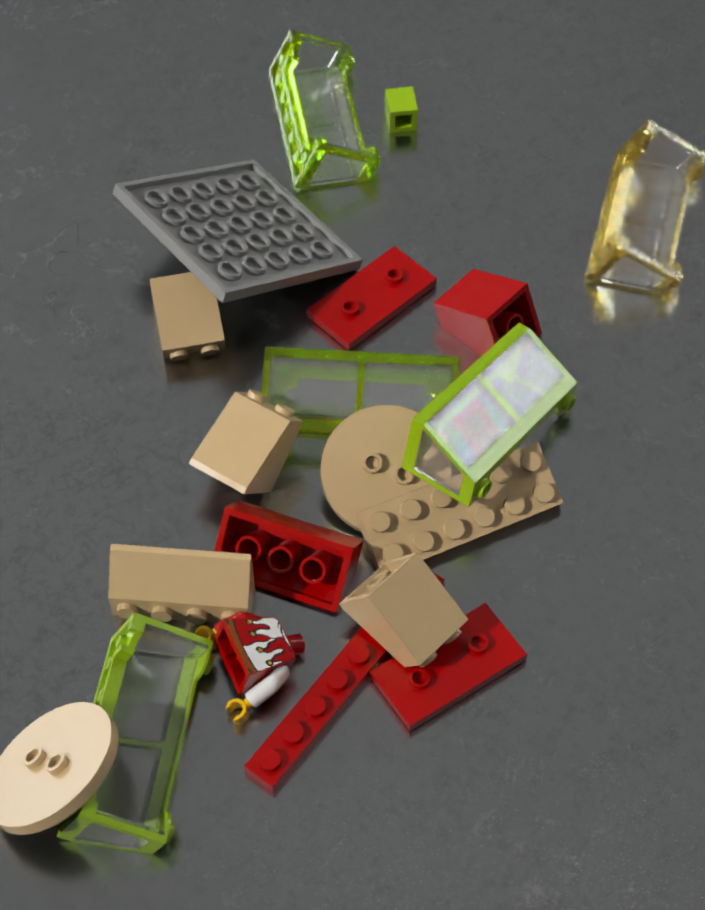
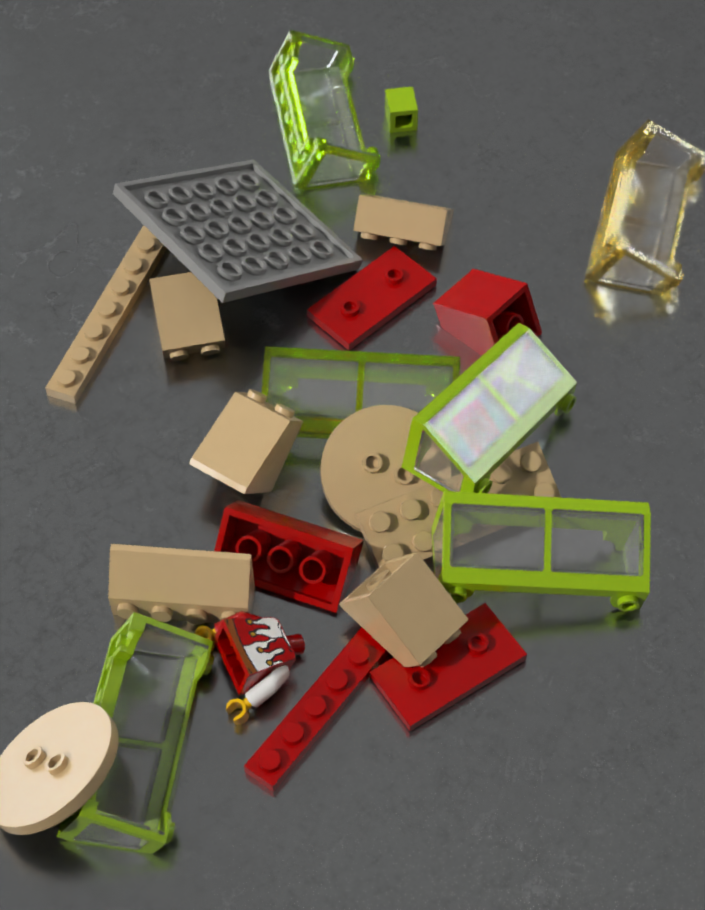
none -> tan plate [45,225,167,404]
none -> tan slope [353,194,454,250]
none -> windscreen [431,491,651,612]

